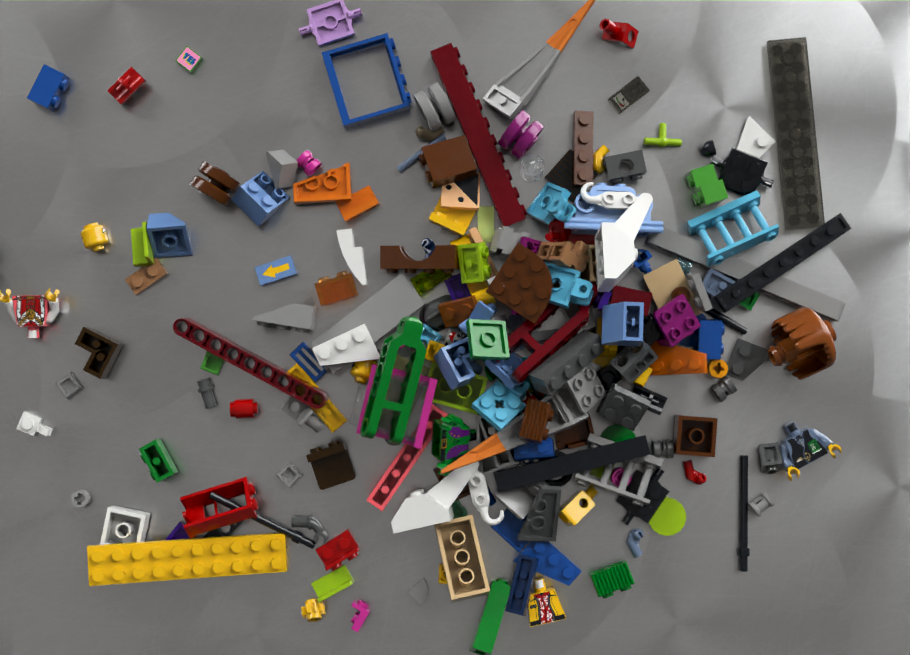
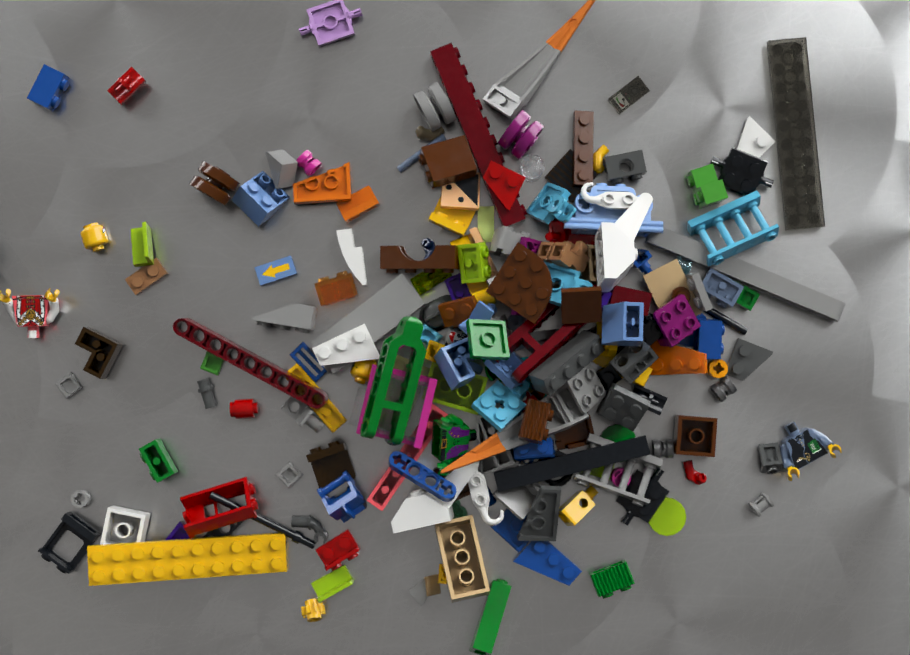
white plate [16,411,53,436] -> none
medium blue slope [147,213,193,258] -> none
tile [175,46,203,73] -> none
blue window [322,33,412,129] -> none
dark pink bracket [351,599,371,633] -> none
dark blue plate [505,554,539,616] -> none
torso [528,578,566,627] -> none
red bracket [599,18,639,48] -> none
sand blue arm [627,529,644,558] -> none
lime piece [643,123,682,147] -> none
black hinge [701,140,716,156] -> none
black tile [714,213,852,313] -> none
black bar [738,455,750,572] -> none
dark orange piece [767,307,837,380] -> none
none -> black window [38,511,101,574]
none -> blue piece [317,471,367,523]
none -> blue beam [388,451,457,502]
none -> tan piece [424,574,441,597]
none -> red wing [483,160,526,211]
none -> reddish brown tile [561,286,602,324]

